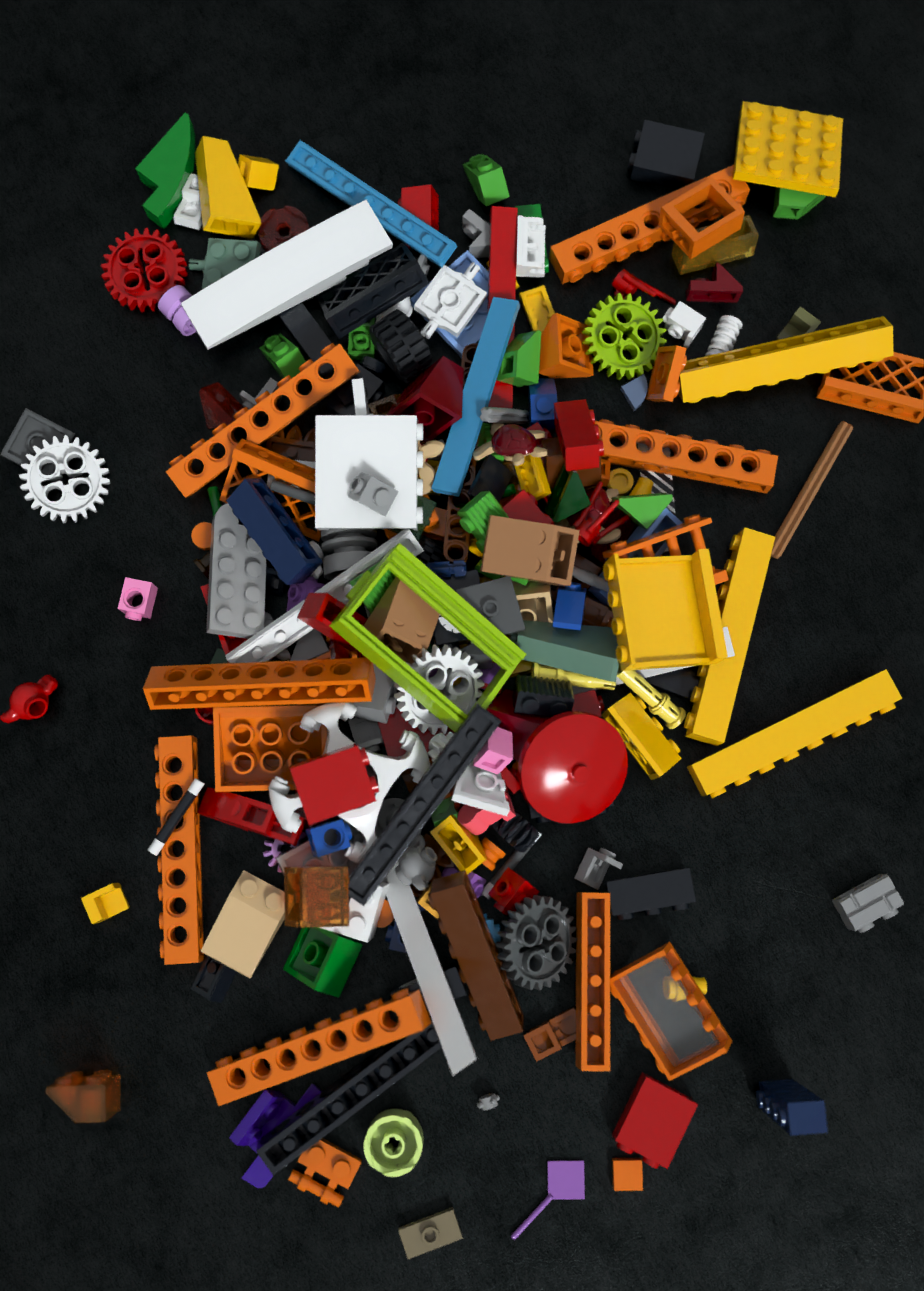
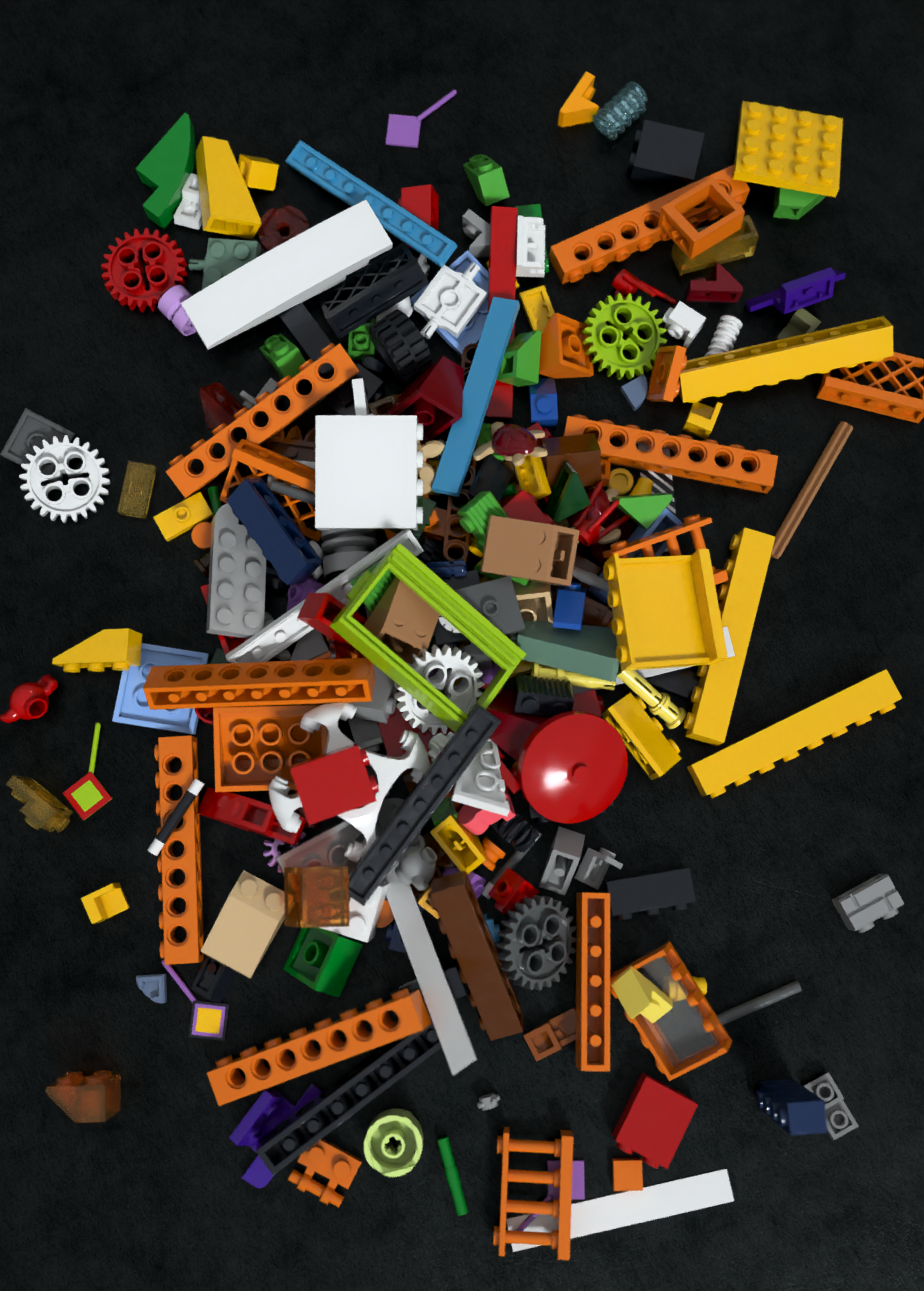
bright pink brick [118,577,158,621] -> none
blue brick [305,819,352,857] -> none
light grey bracket [348,472,399,516] -> none
dark tan plate [398,1207,463,1259] -> none
bright pink brick [473,727,513,775] -> none
light grey axle [480,407,529,424] -> none
red brick [554,399,604,471] -> none
none -> clear yellow plate [6,775,73,833]
none -> yellow slope [52,628,142,673]
none -> piece [63,722,113,820]
none -> light blue plate [112,643,211,735]
none -> clear yellow plate [117,461,157,519]
none -> sand blue tile [136,973,167,1003]
none -> yellow plate [153,492,213,542]
none -> piece [162,959,229,1041]
none -> medium lavender piece [386,90,457,148]
none -> green piece [437,1136,468,1216]
none -> orange fence [493,1127,573,1260]
none -> white sticker [506,1169,734,1252]
none -> light grey slope [539,827,585,895]
none -> light orange slope [558,71,599,127]
none -> clear light blue piece [593,82,647,140]
none -> light yellow slope [611,966,673,1023]
none -> yellow panel [682,402,722,440]
none -> dark grey bar [694,980,802,1035]
none -> dark purple plate [745,267,846,314]
none -> light grey slope [804,1072,859,1141]

